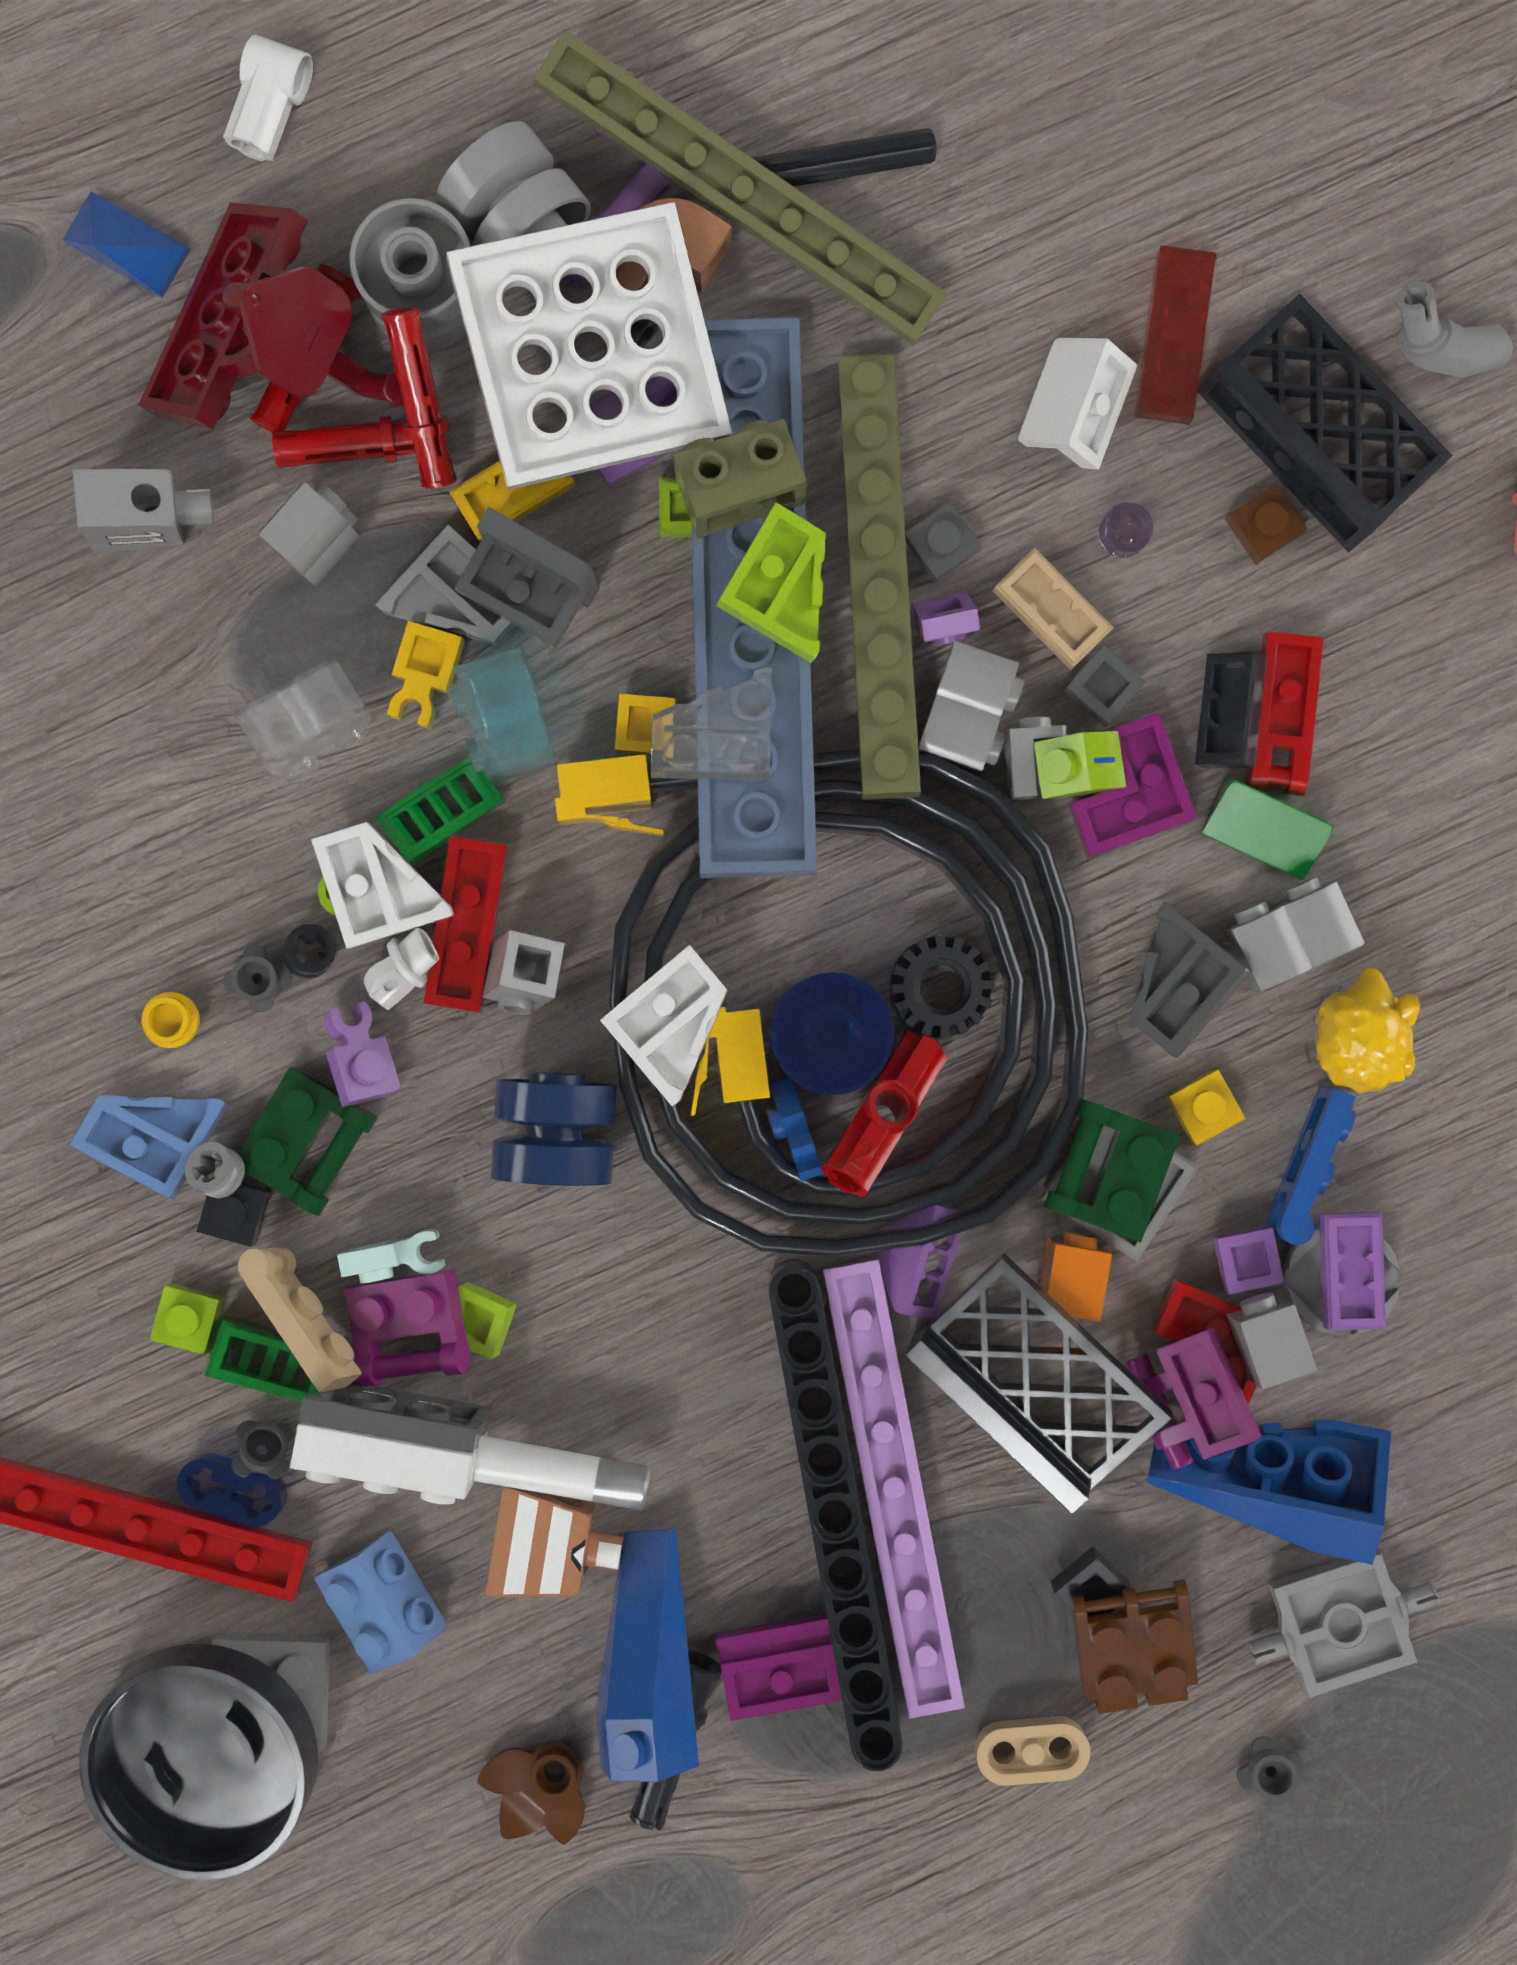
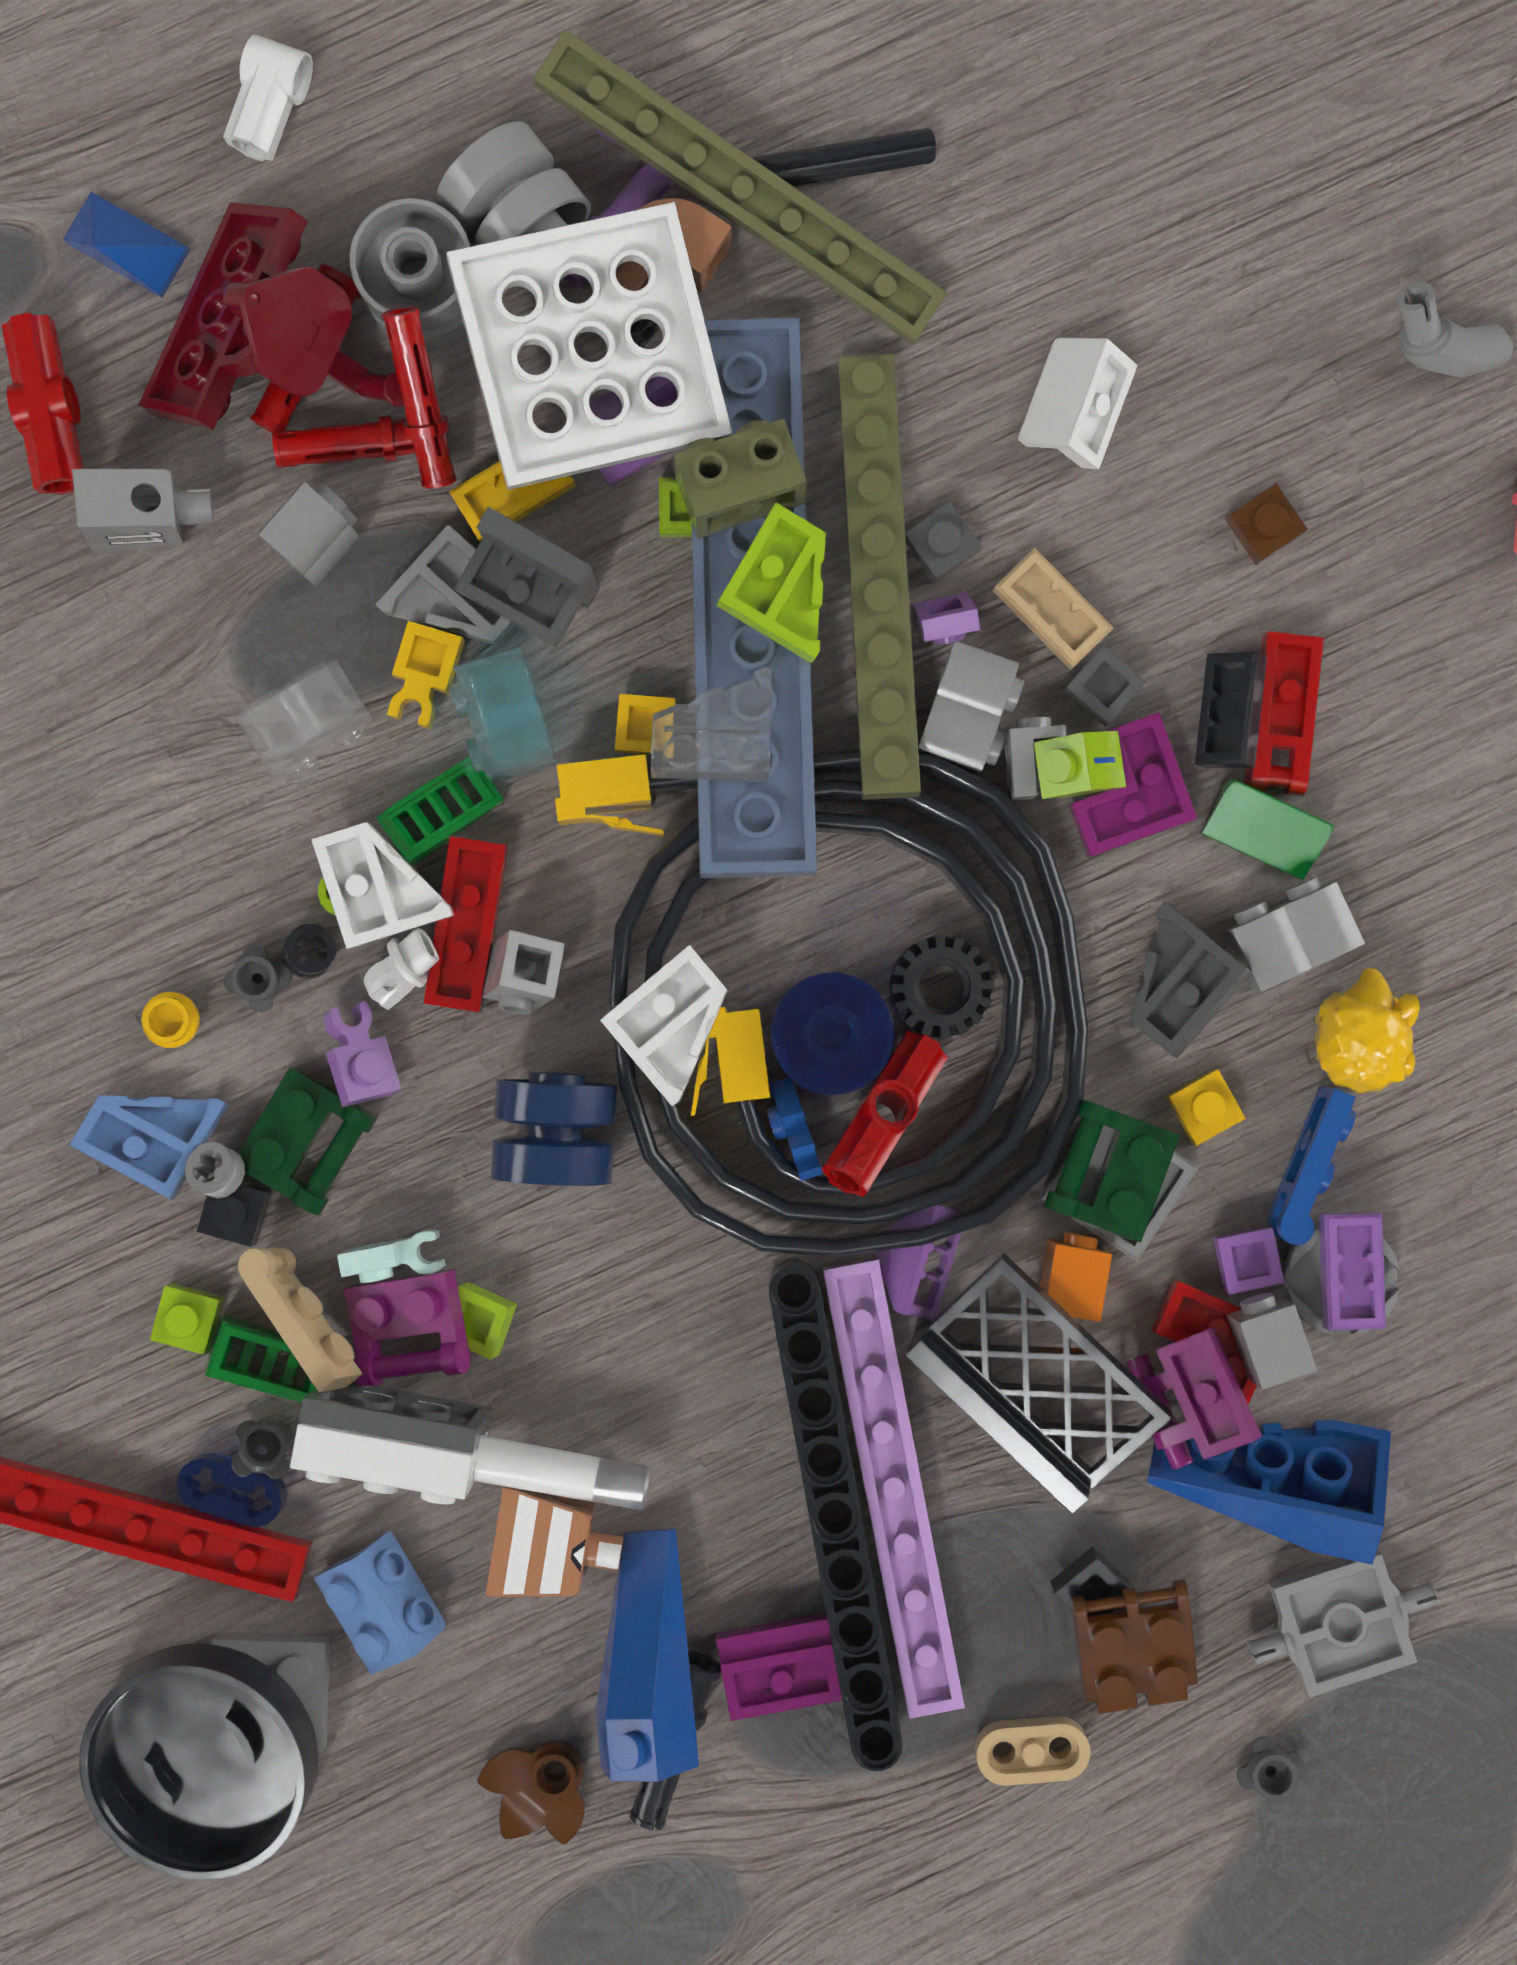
clear purple bush [1099,502,1153,558] -> none
clear red plate [1134,245,1216,425] -> none
black fence [1197,293,1453,553] -> none
none -> red piece [1,313,84,495]

